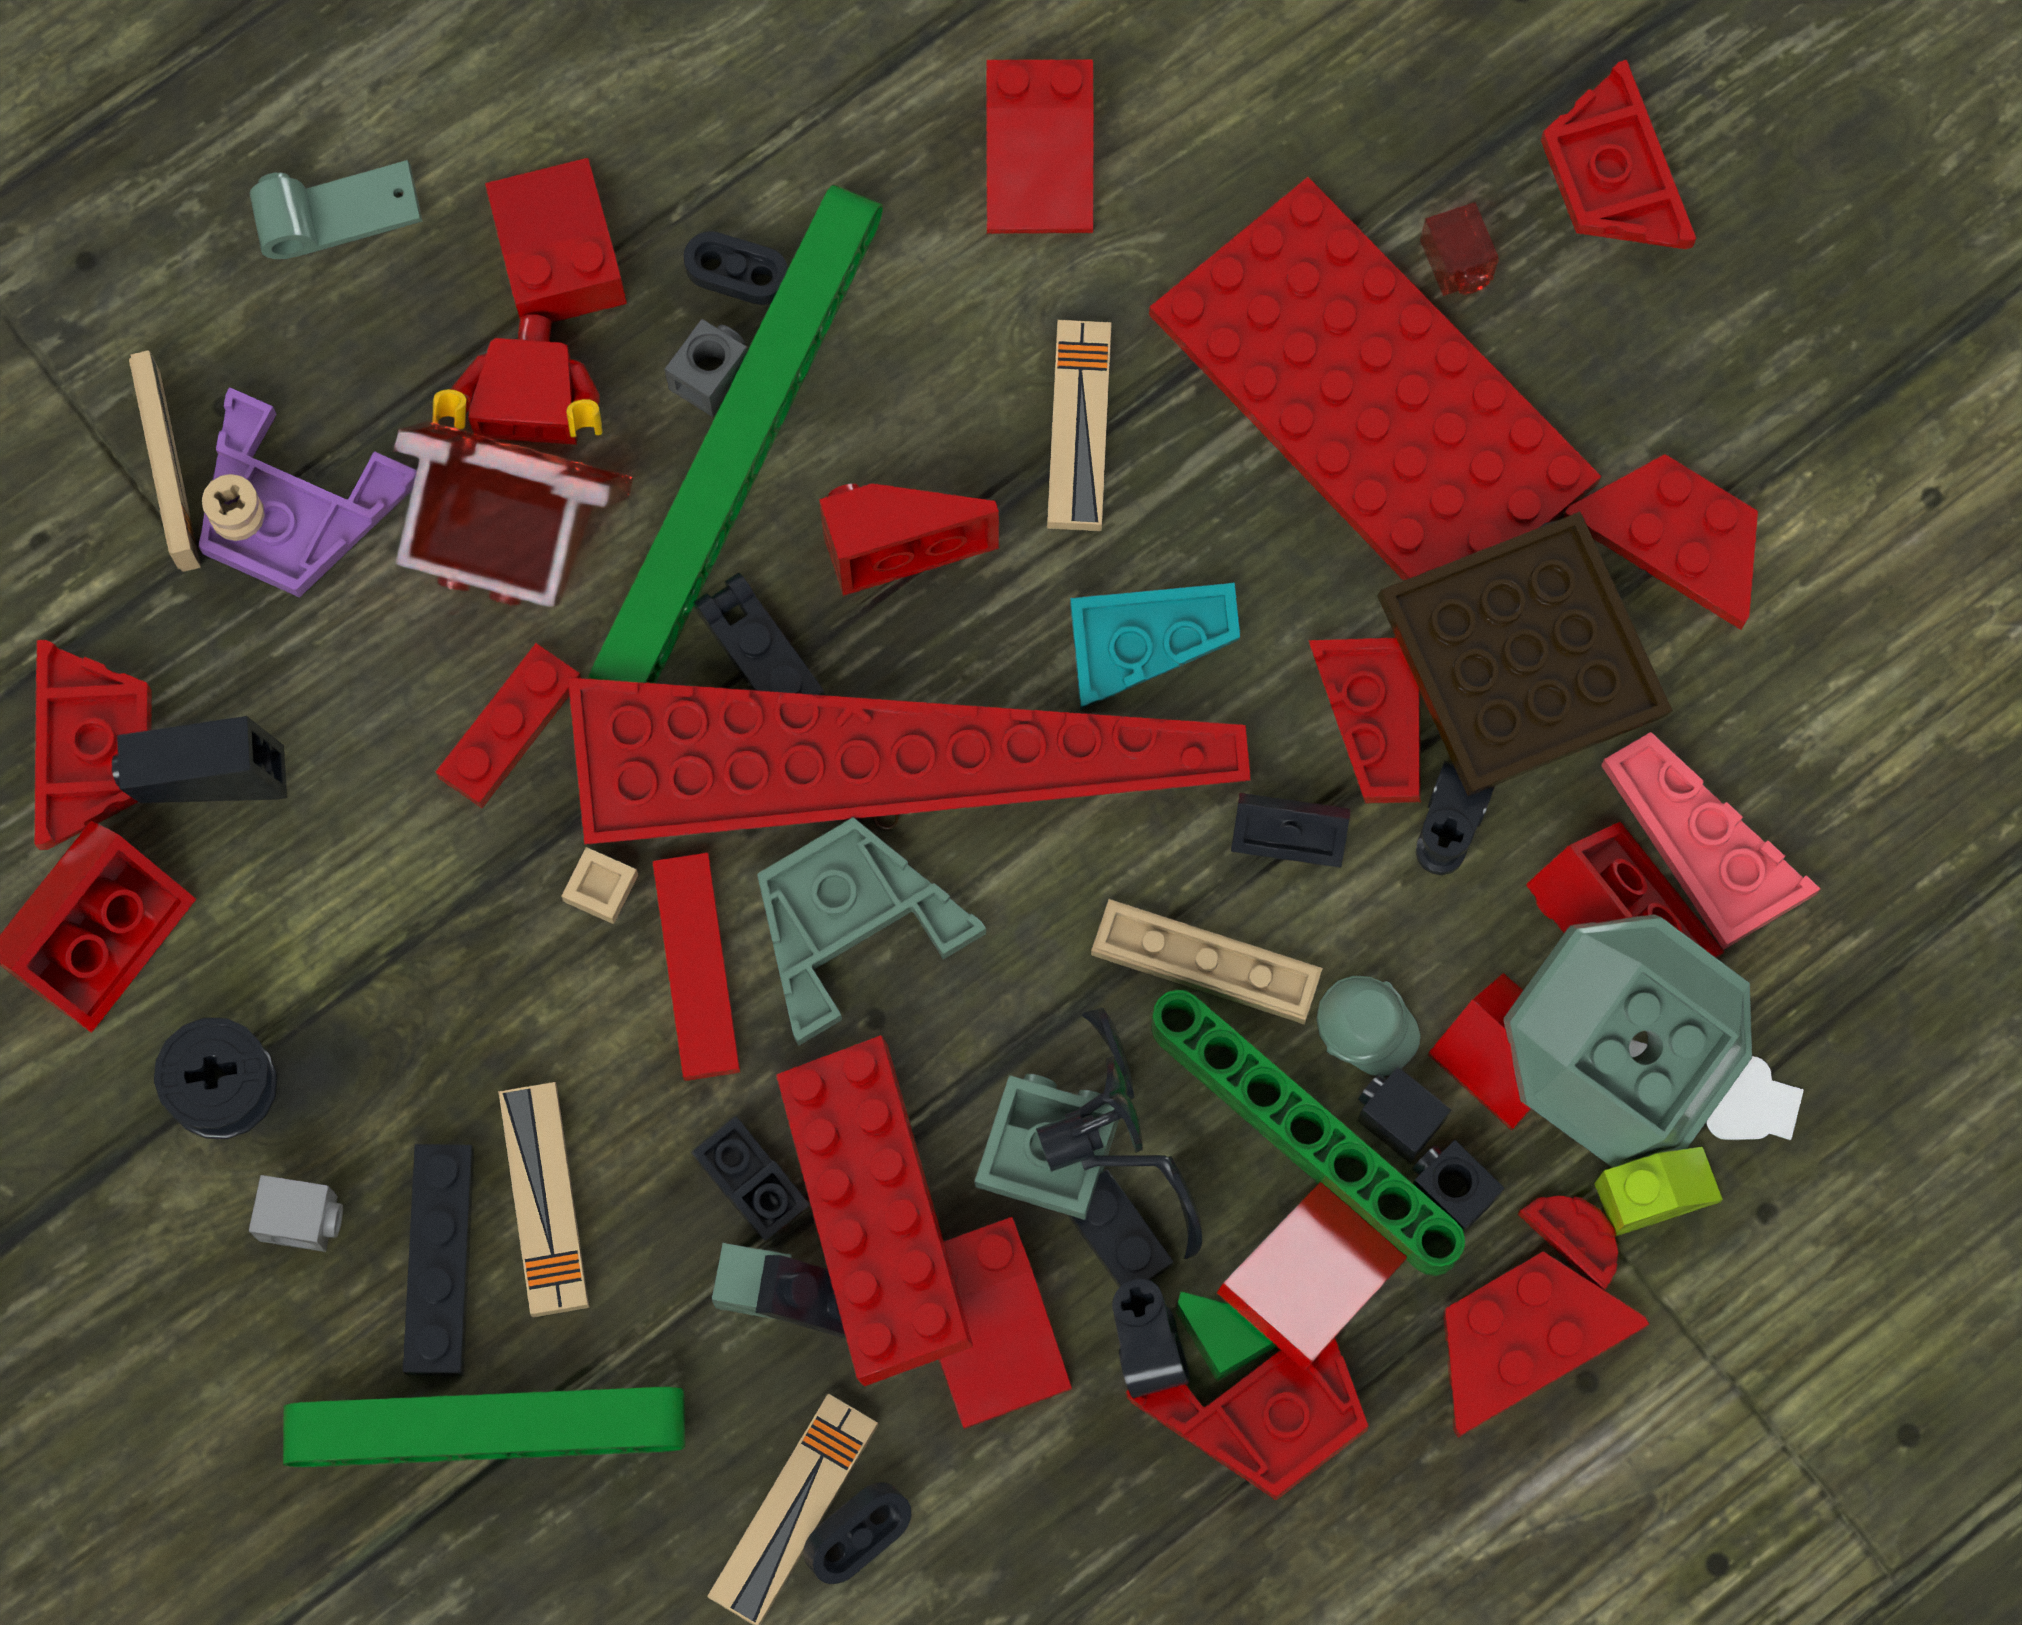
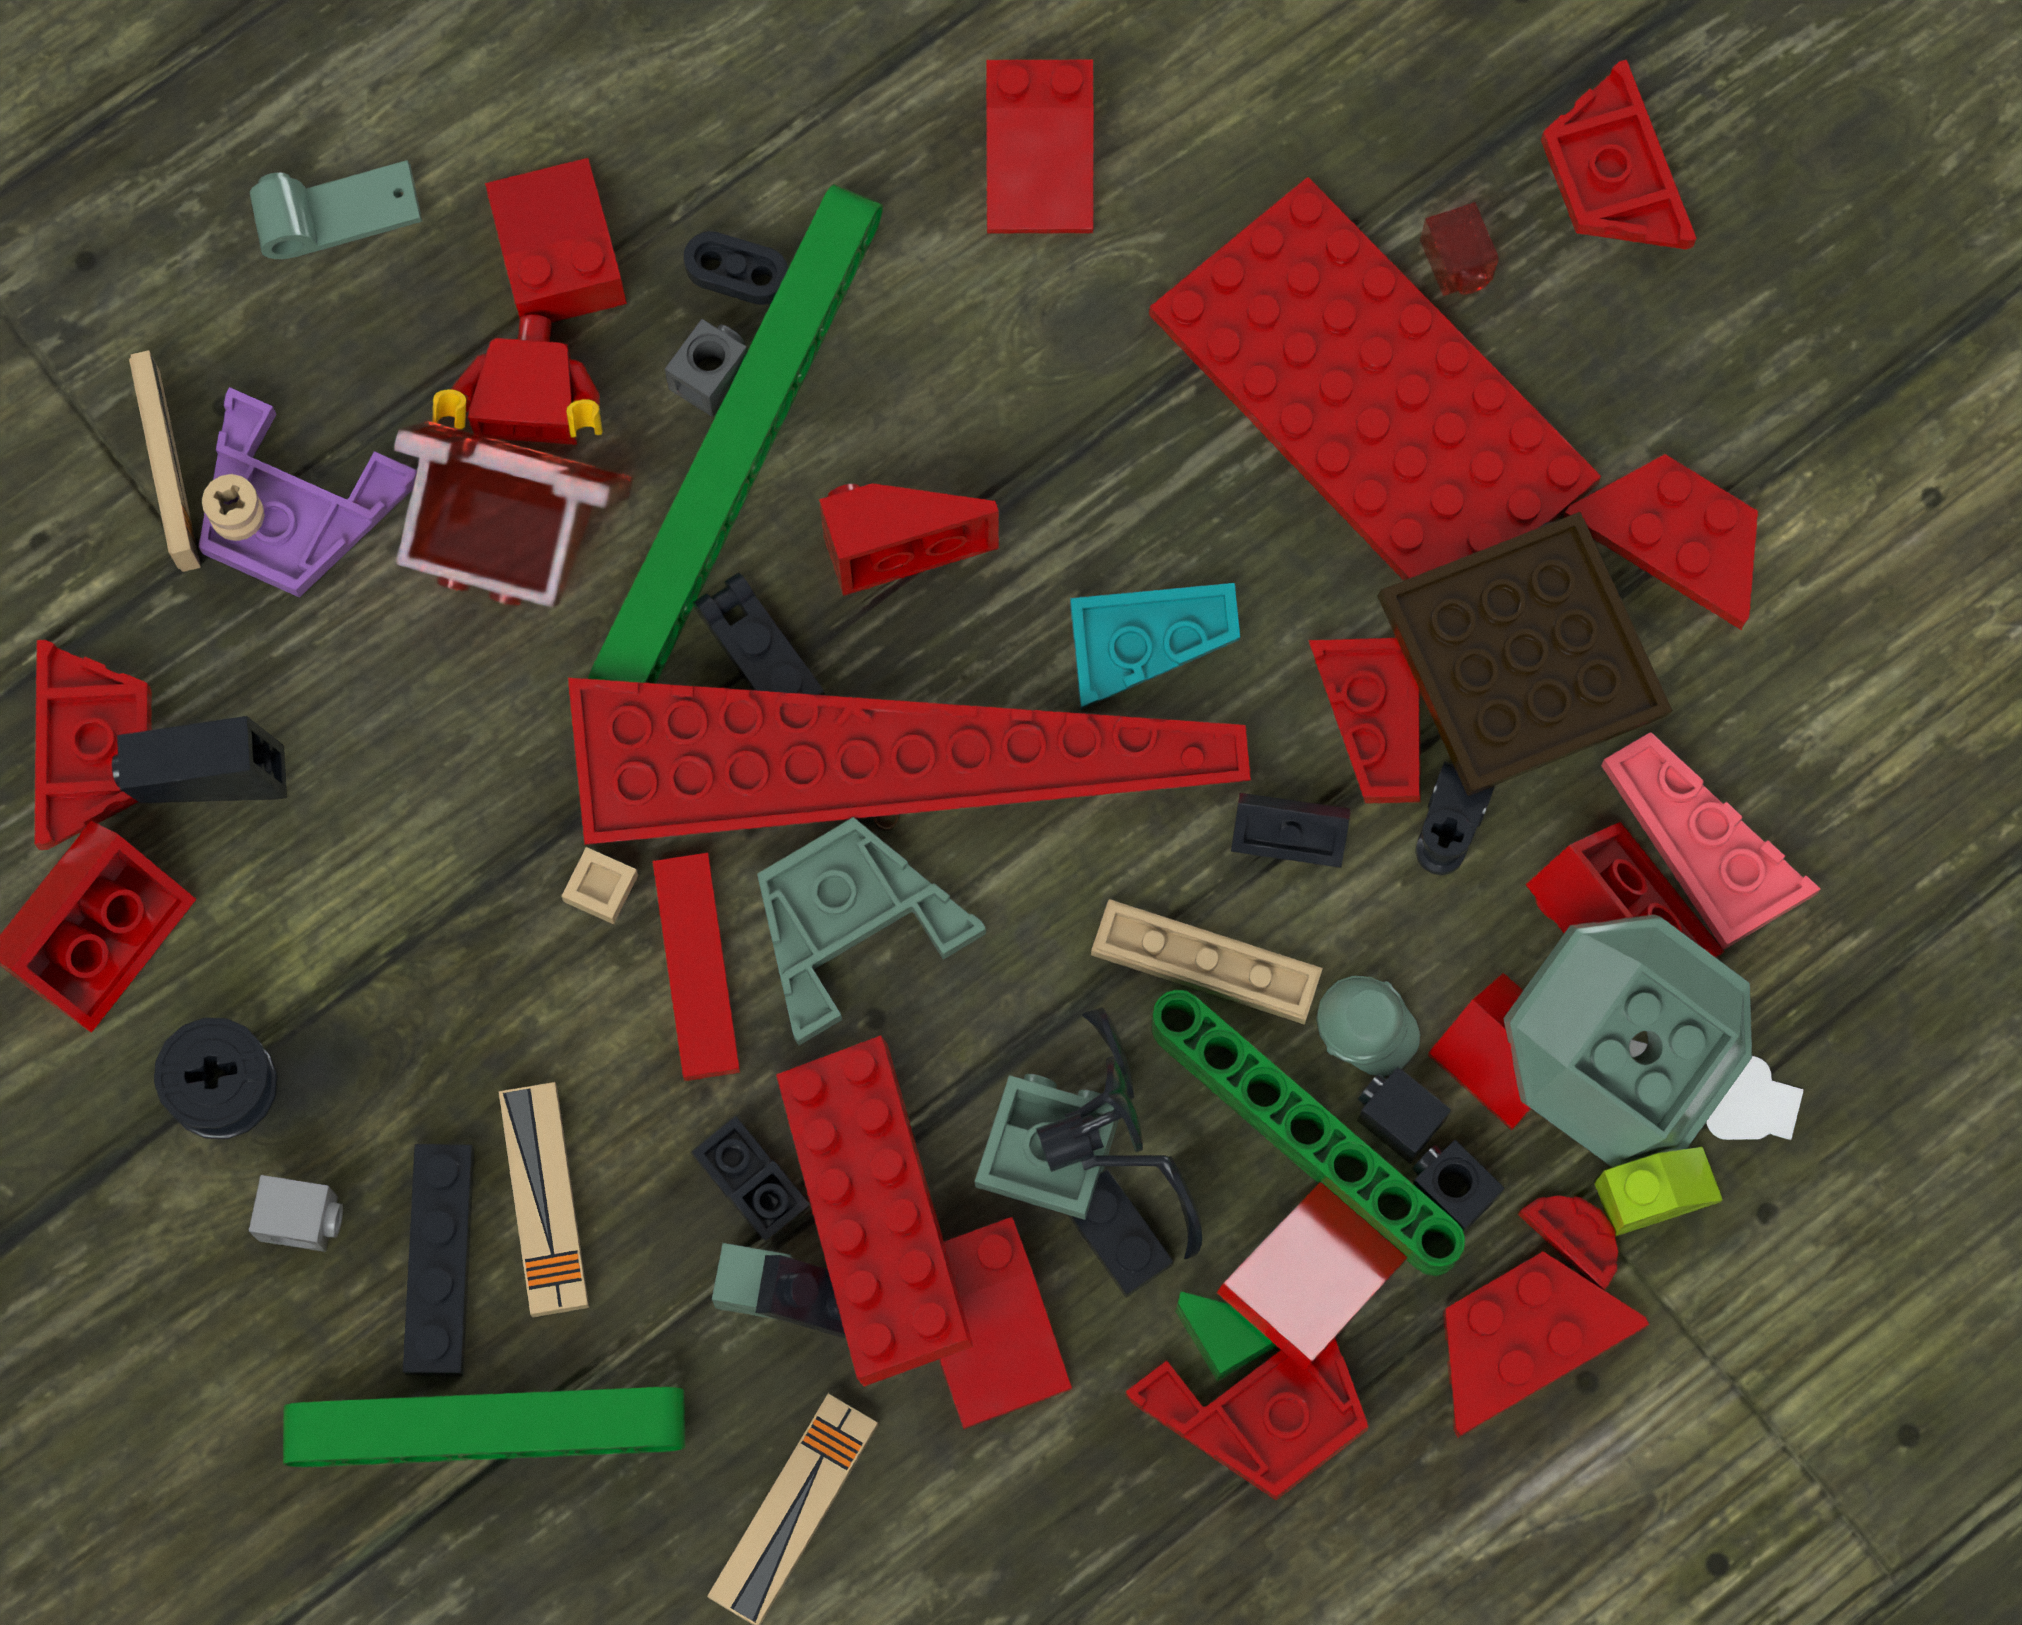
red plate [435,643,581,808] -> none
black plate [803,1482,911,1584] -> none
tan tile [1047,320,1111,531] -> none
black piece [1112,1279,1190,1398] -> none

